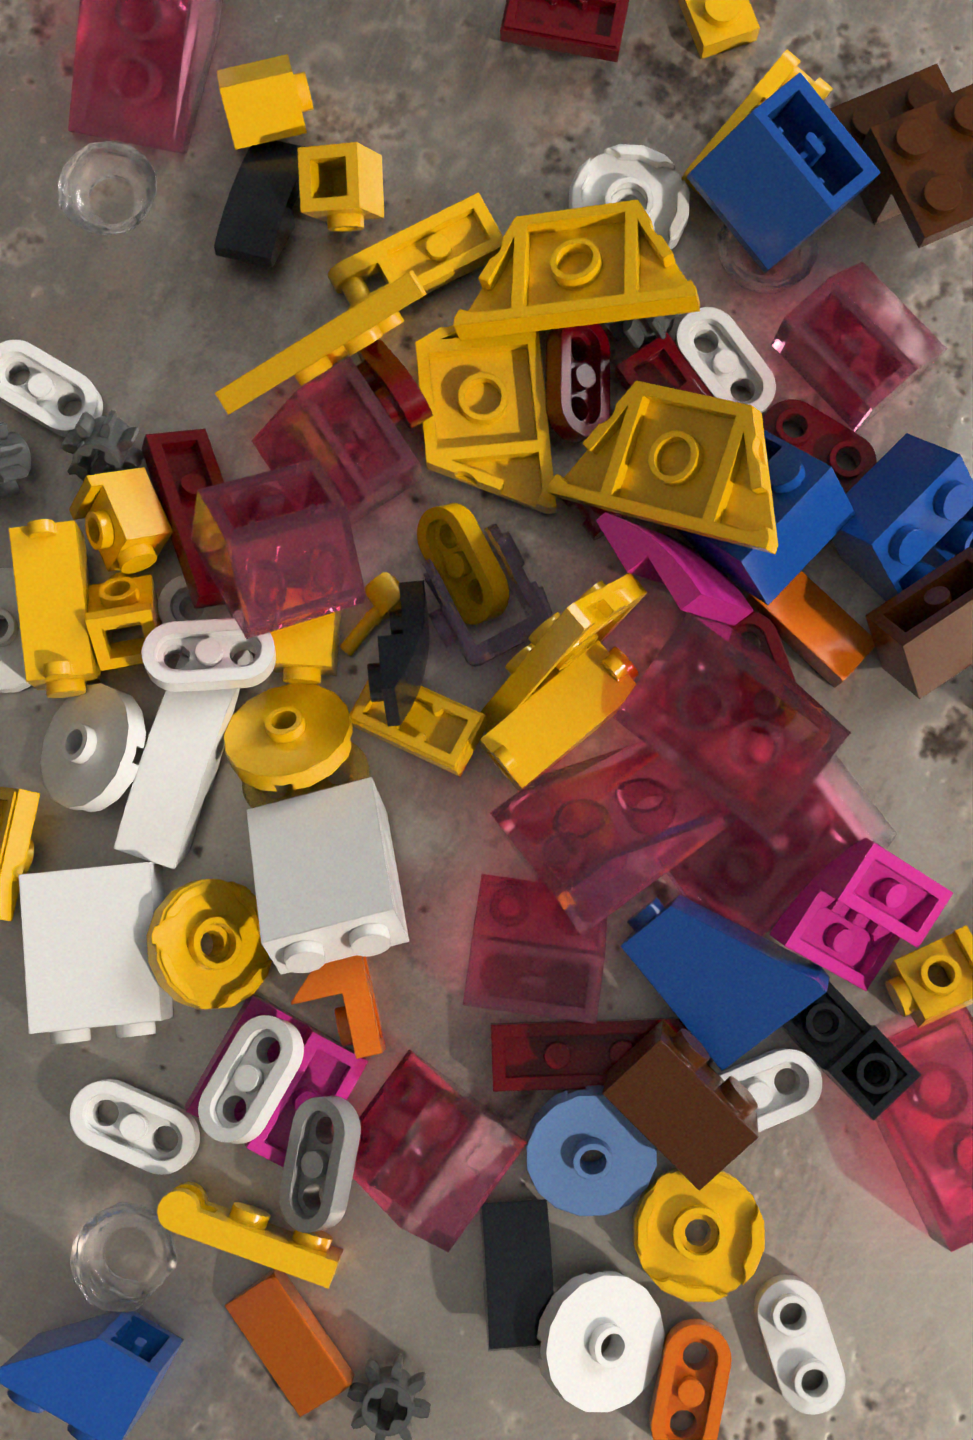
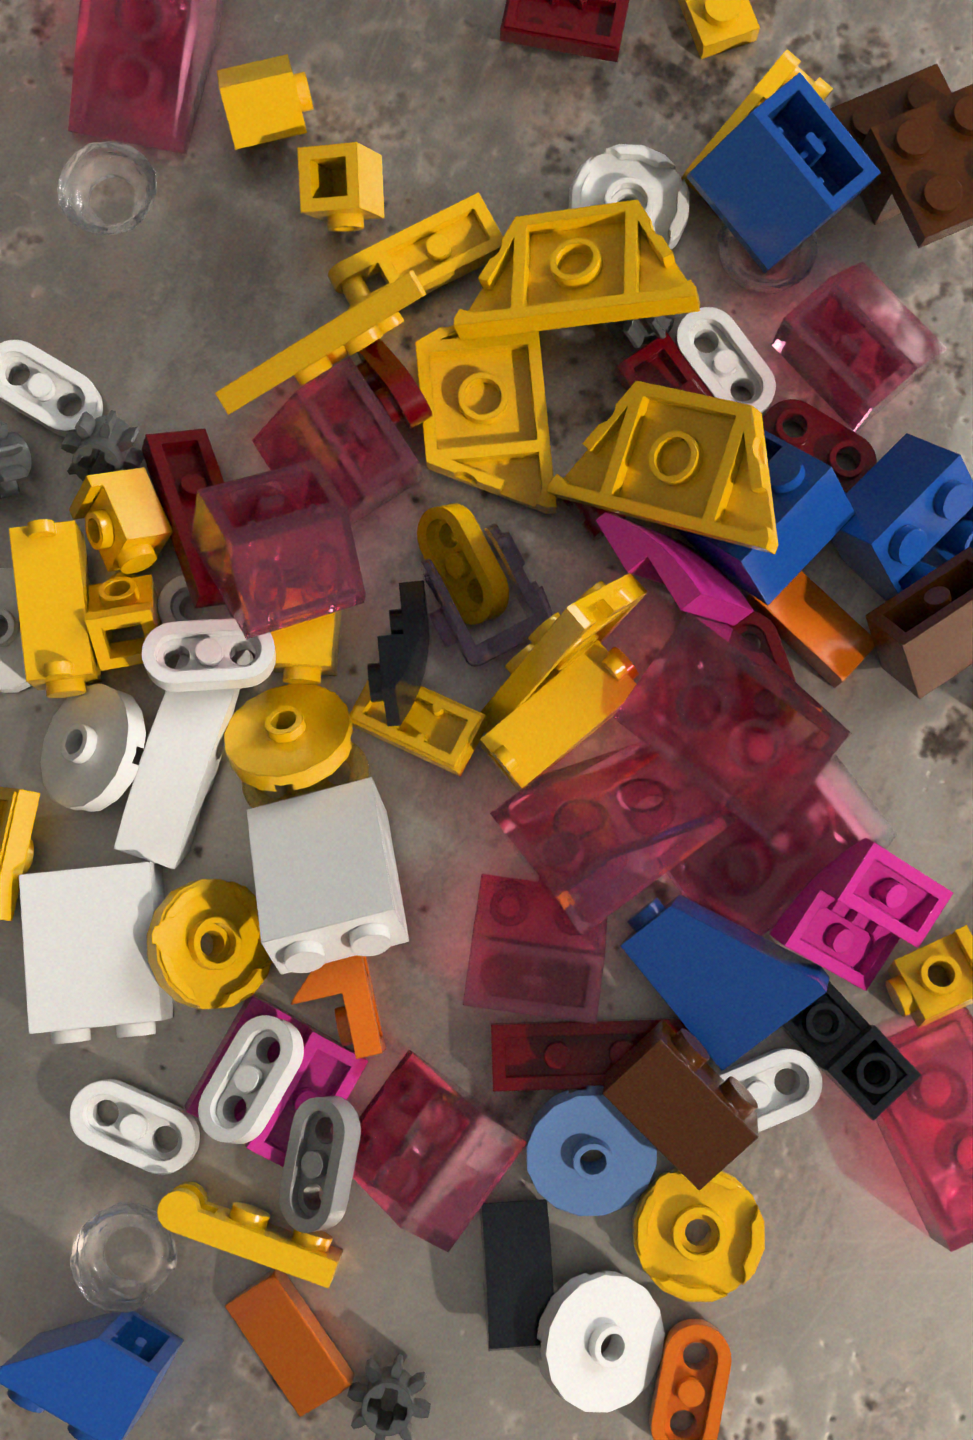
black slope [214,140,305,268] -> none
yellow hand [339,572,401,656] -> none
dark red plate [546,324,610,442] -> none
white plate [754,1274,846,1415] -> none

